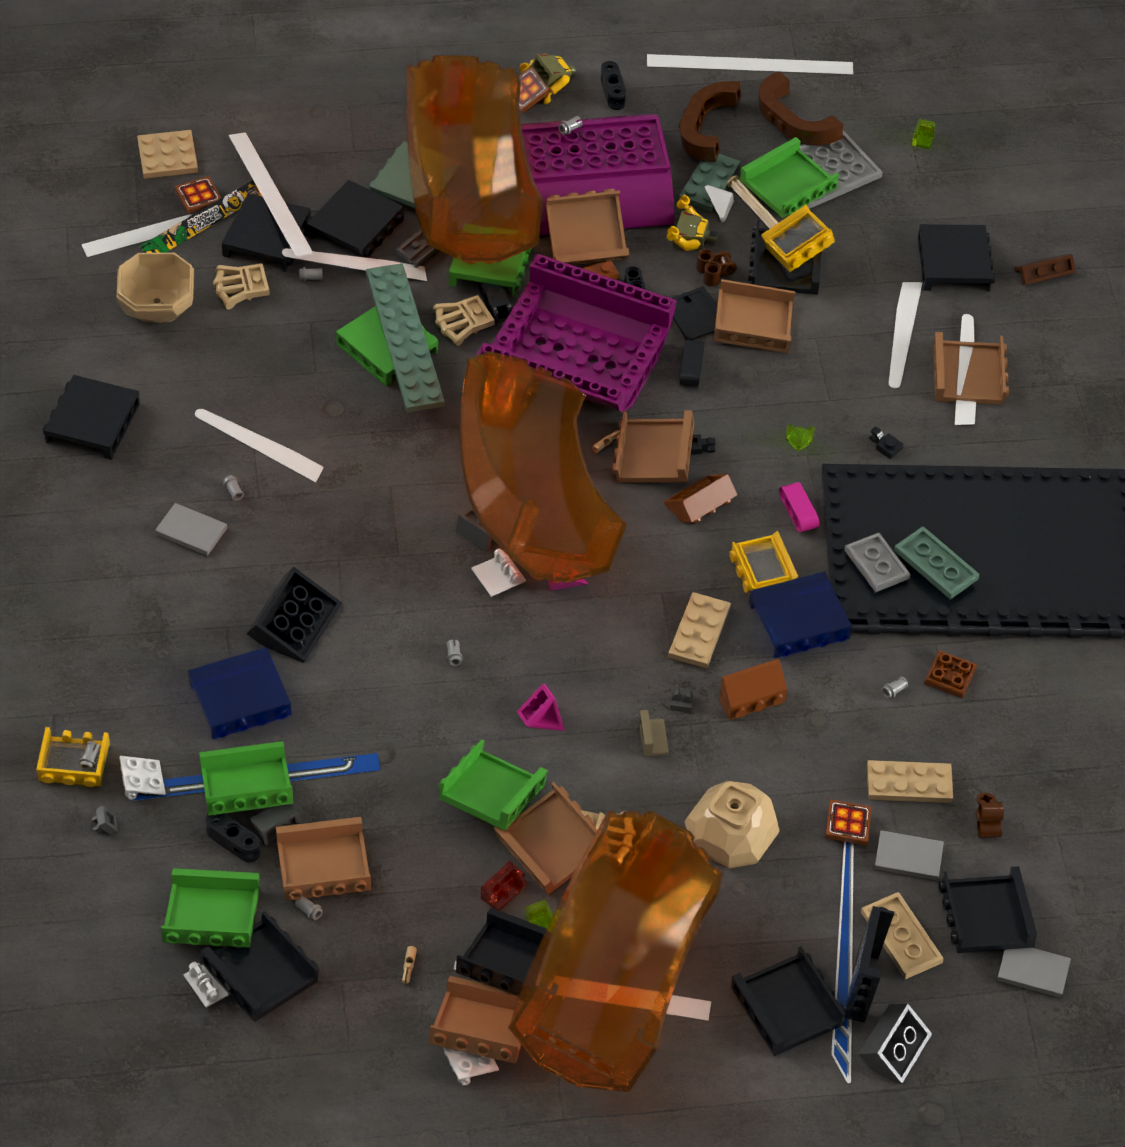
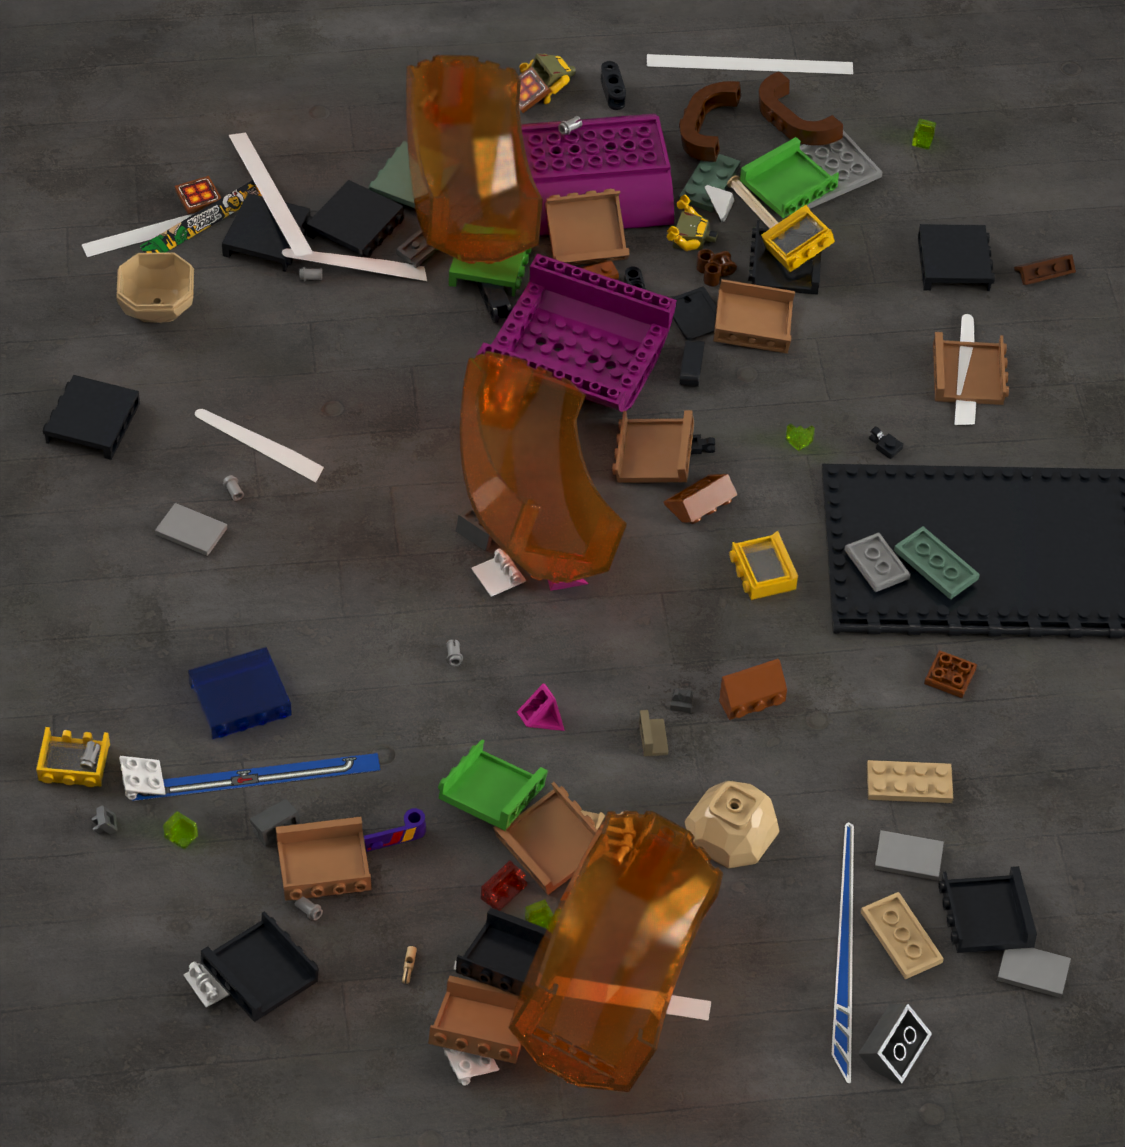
tan plate [137,130,198,179] -> none
bright green panel [161,868,260,947] -> none
bright green panel [199,741,294,815] -> none
black piece [205,813,261,862] -> none
tan plate [213,263,270,309] -> none
black slope [246,567,342,663] -> none
bright green panel [336,306,438,387] -> none
sand green plate [366,263,445,413] -> none
tan plate [433,295,495,346] -> none
tan pin [592,430,620,453] -> none
tan plate [668,592,731,669] -> none
black panel [731,946,846,1056] -> none
clear blue panel [748,571,852,658] -> none
dark pink beam [779,482,819,533] -> none
tile [825,799,872,846] -> none
black panel [845,906,894,1023] -> none
light grey pin [881,676,908,699] -> none
white sticker [889,282,923,388] -> none
reddish brown piece [976,793,1004,838] -> none
none -> clear neon green panel [163,811,198,849]
none -> dark purple door [364,808,426,852]

